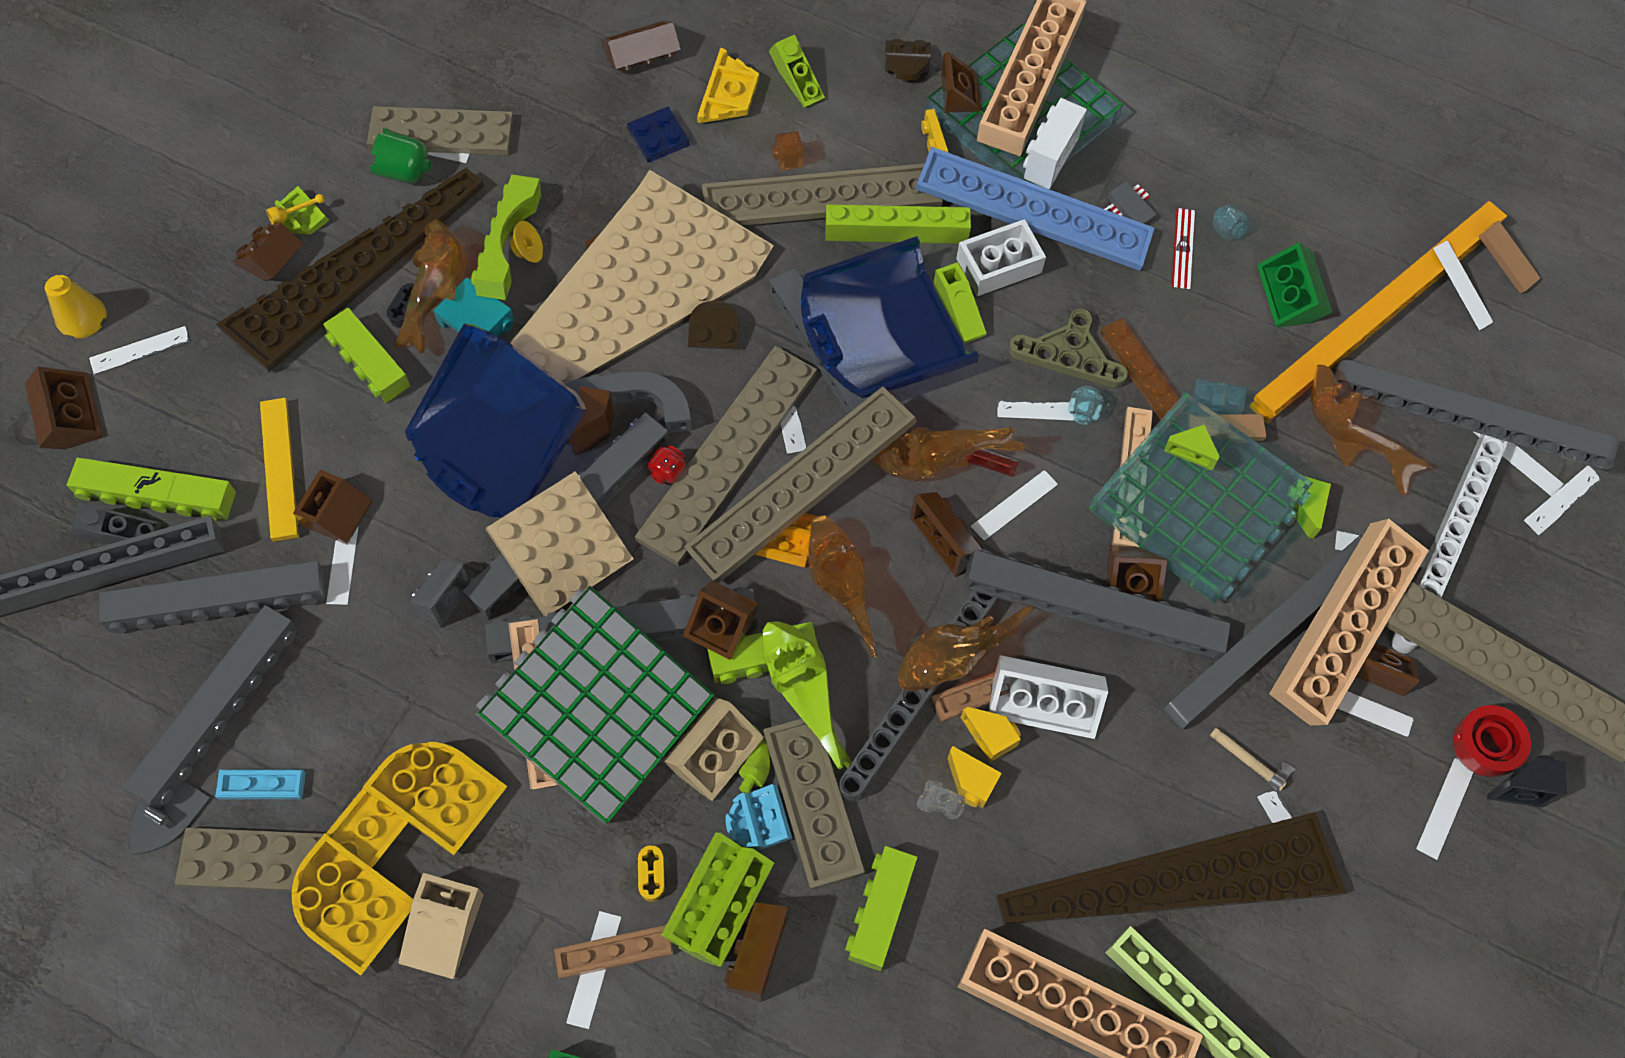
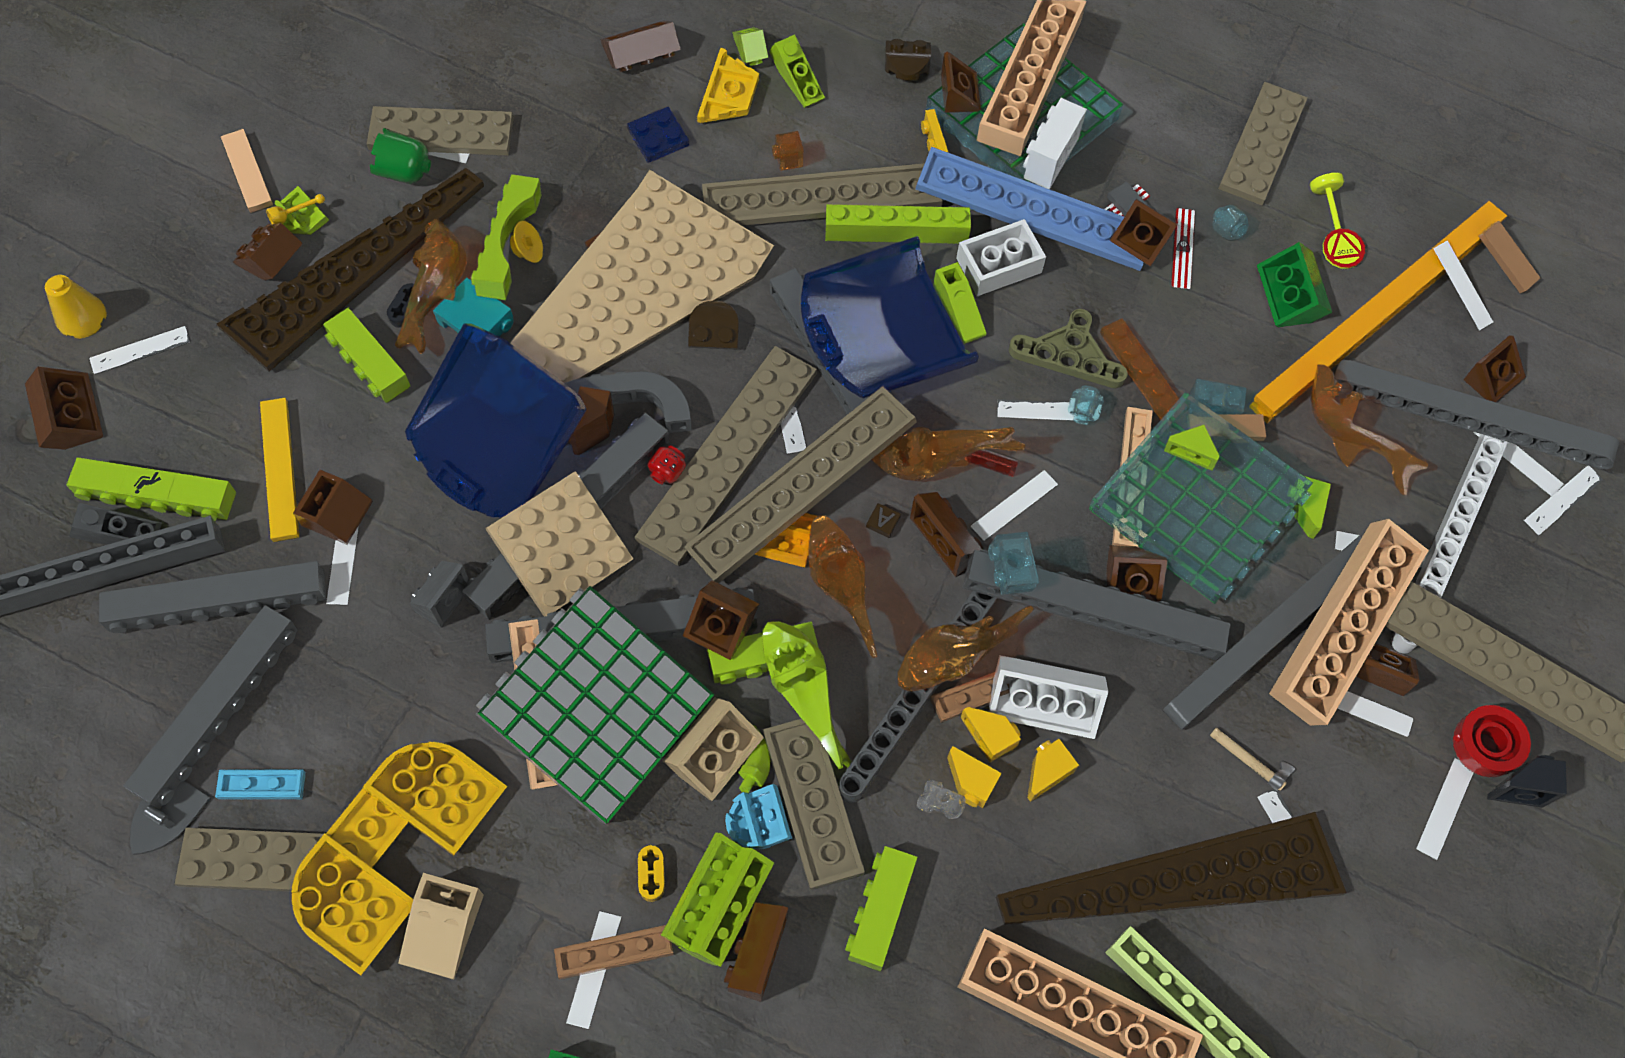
none -> light nougat tile [221,129,273,213]
none -> lime slope [732,27,768,66]
none -> dark brown tile [866,503,901,538]
none -> clear light blue brick [988,532,1039,595]
none -> yellow slope [1027,739,1079,802]
none -> reddish brown slope [1110,199,1178,266]
none -> dark tan plate [1218,82,1308,205]
none -> neon yellow piece [1310,173,1365,269]
none -> reddish brown slope [1463,335,1526,402]

